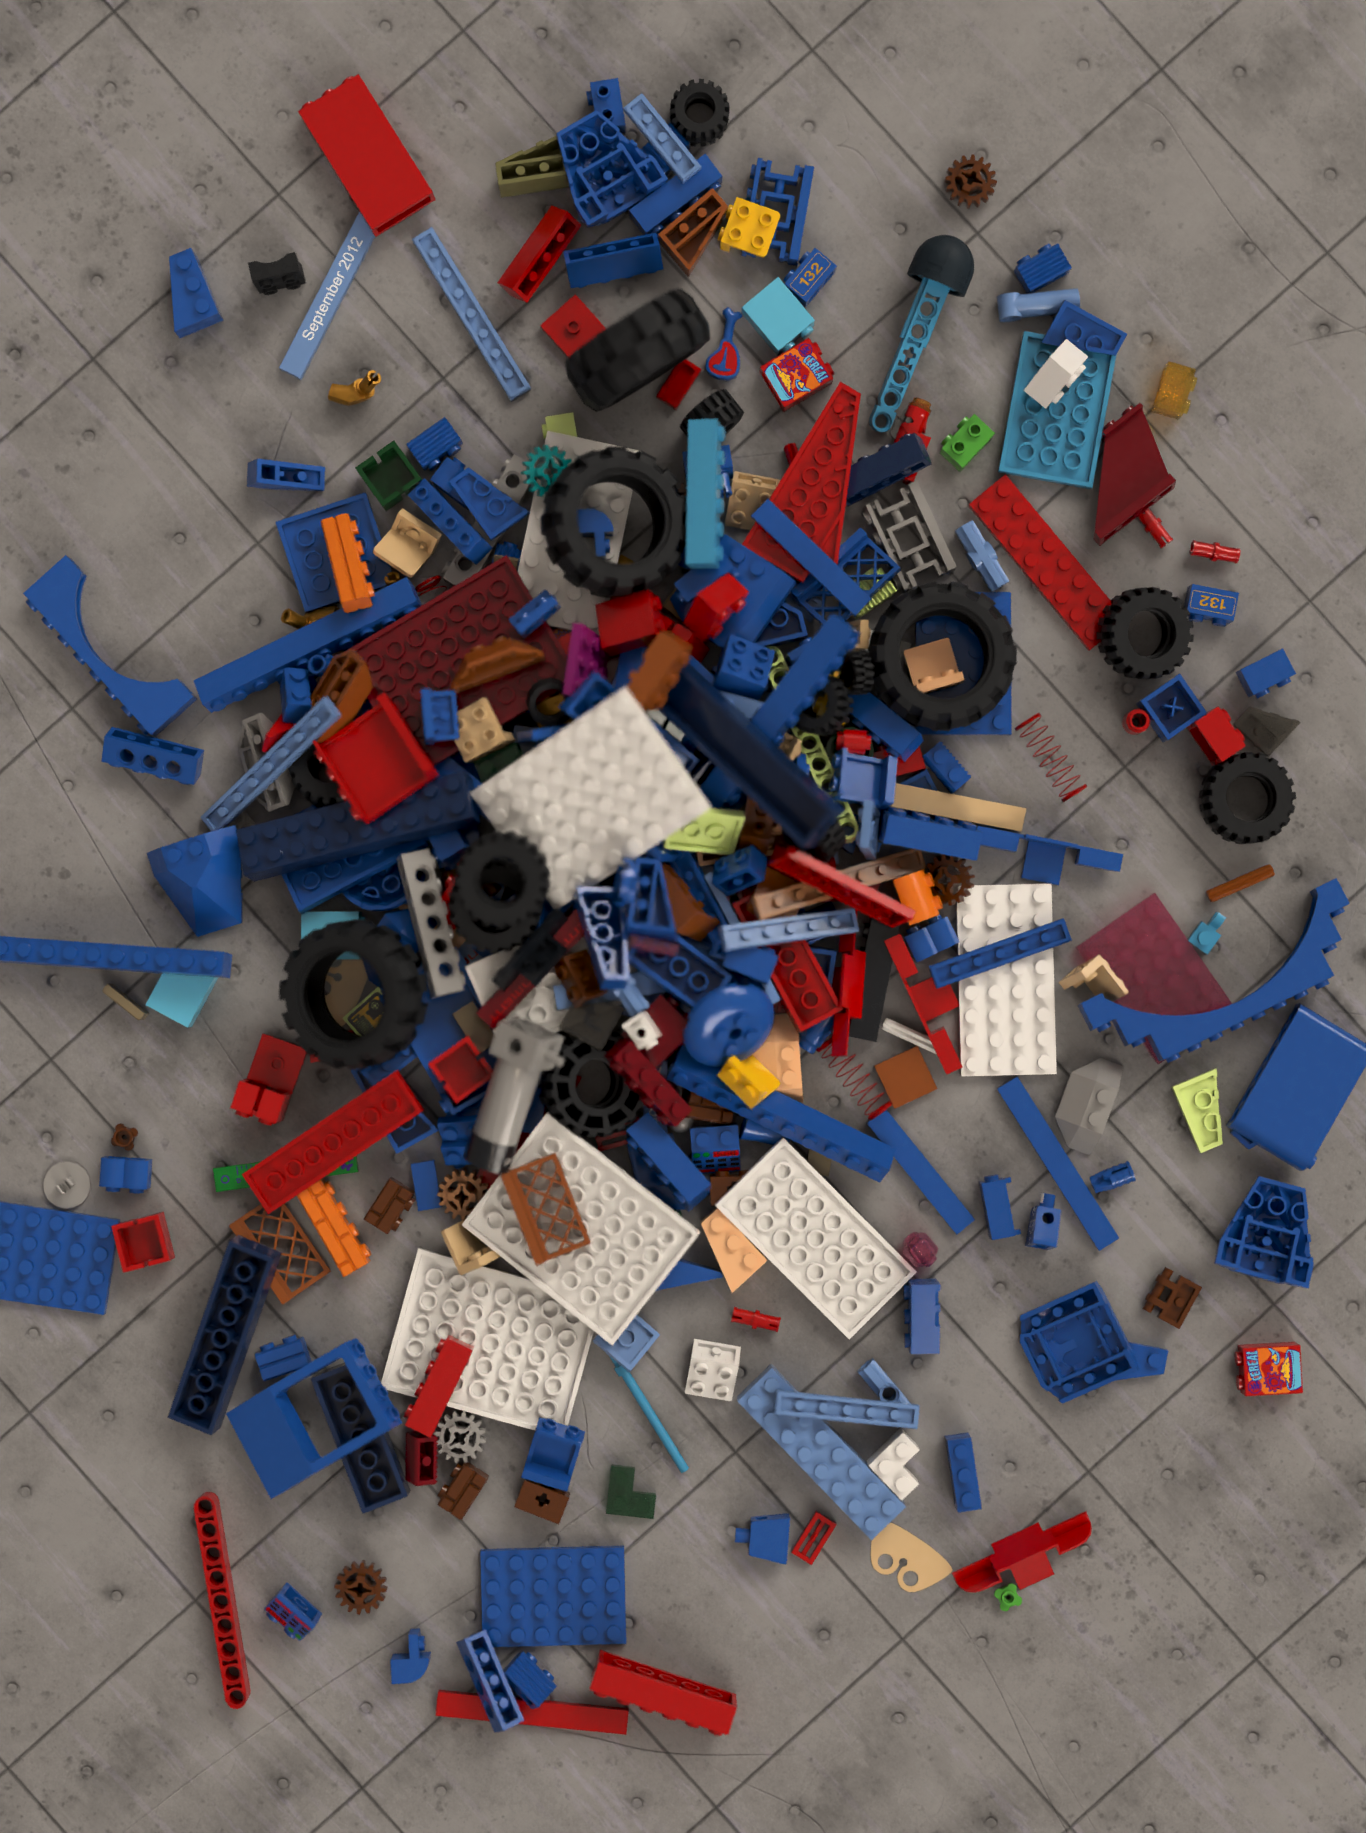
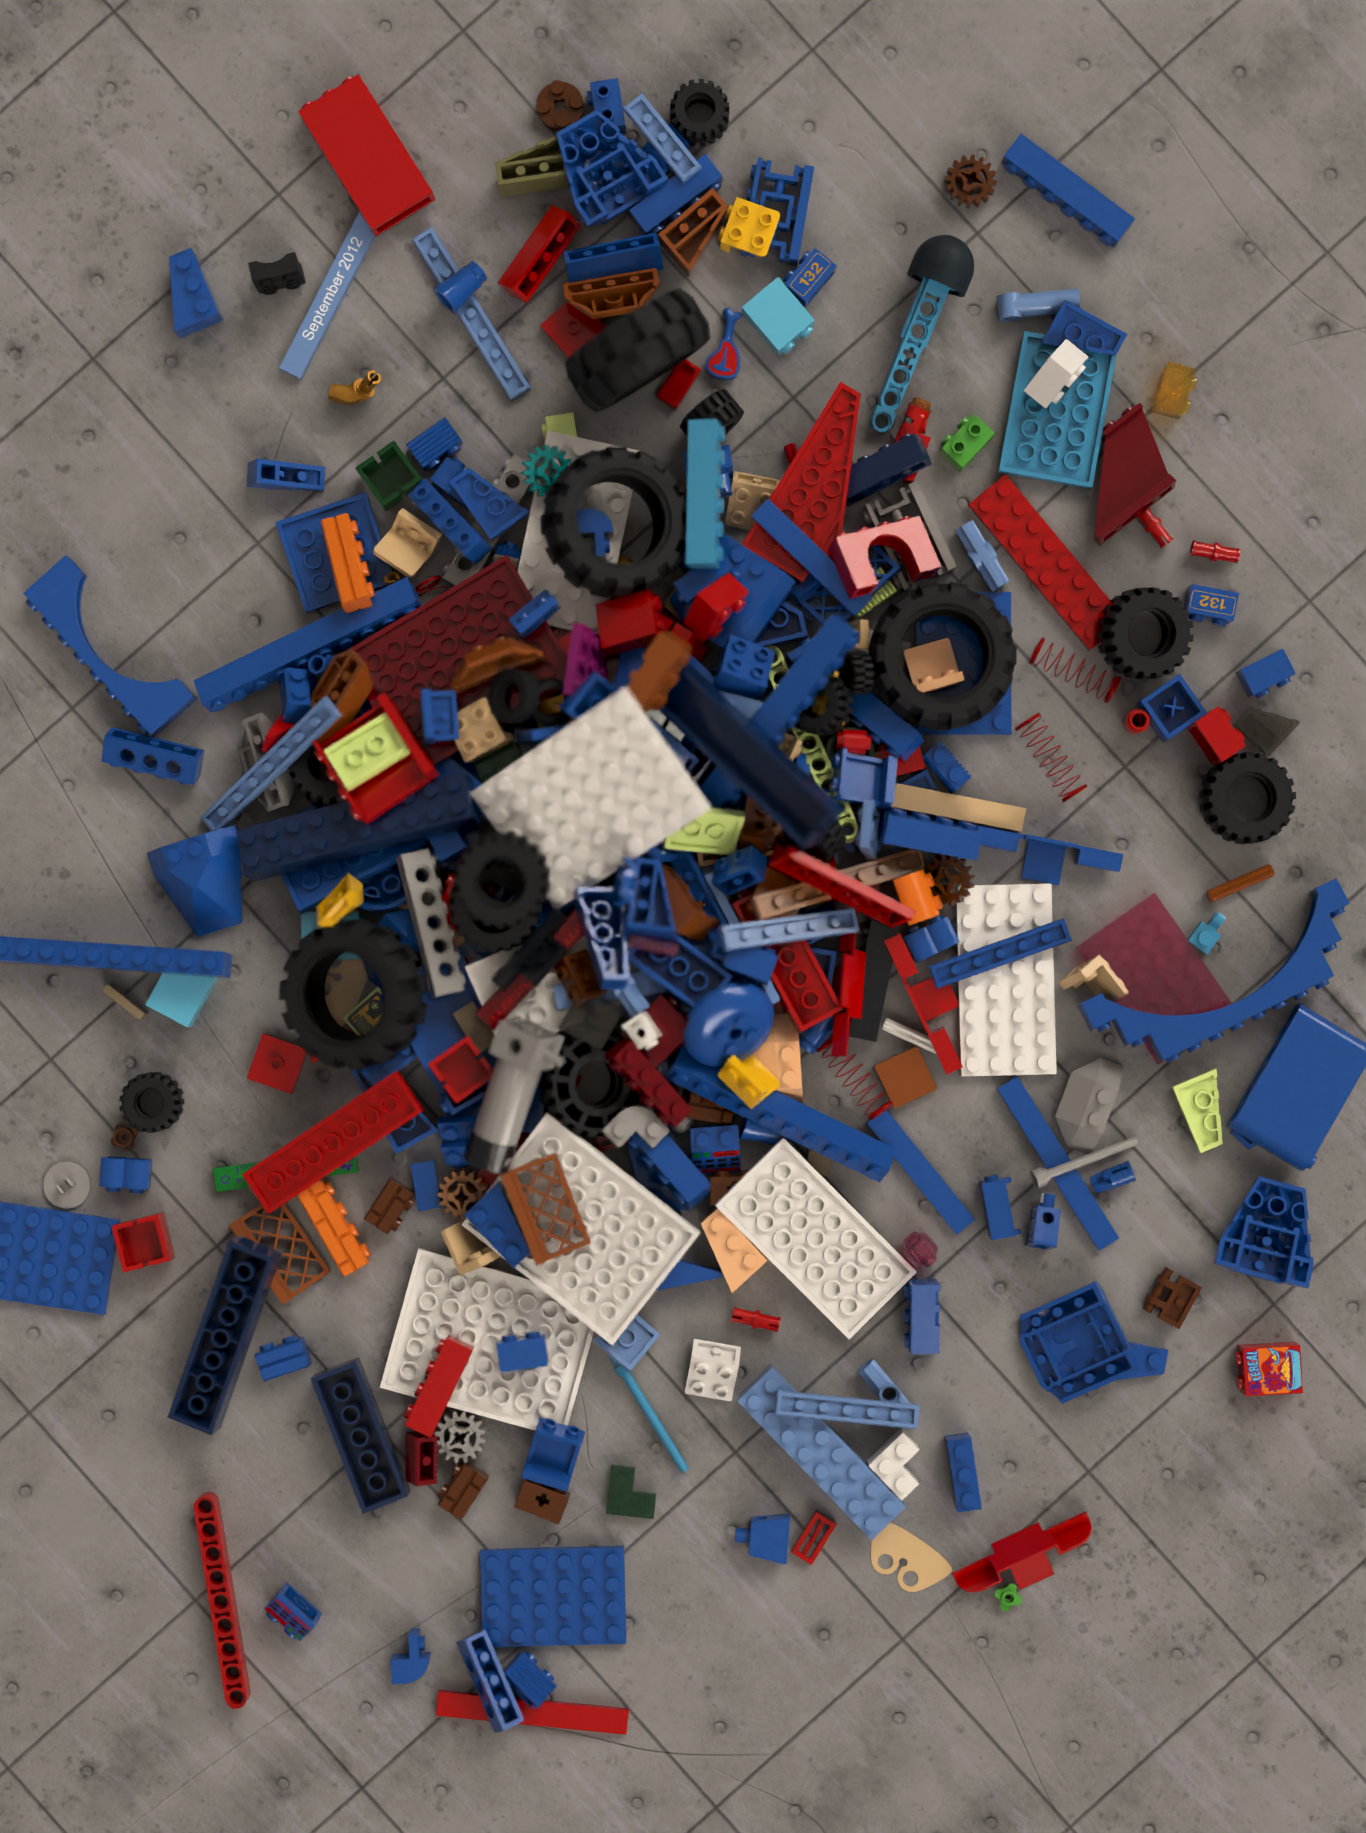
blue window [226,1338,402,1499] -> none
red piece [230,1079,292,1126] -> none
pearl gold arm [281,606,339,630] -> none
reddish brown gear [335,1560,388,1615] -> none
red brick [589,1649,737,1736] -> none
brick [759,338,834,413] -> none
blue brick [1014,243,1071,294] -> none
none -> black tyre [119,1072,184,1133]
none -> yellow slope [316,873,364,927]
none -> yellowish green plate [323,712,411,791]
none -> blue plant [433,261,487,314]
none -> blue wing [464,1182,530,1268]
none -> black tyre [488,669,540,724]
none -> blue brick [496,1331,549,1373]
none -> reddish brown plate [536,80,584,131]
none -> dark orange wedge [563,268,660,319]
none -> light grey plate [601,1106,670,1148]
none -> arch [828,516,941,599]
none -> blue brick [1001,133,1135,247]
none -> red piece [1029,637,1121,703]
none -> light grey piece [1030,1137,1139,1189]

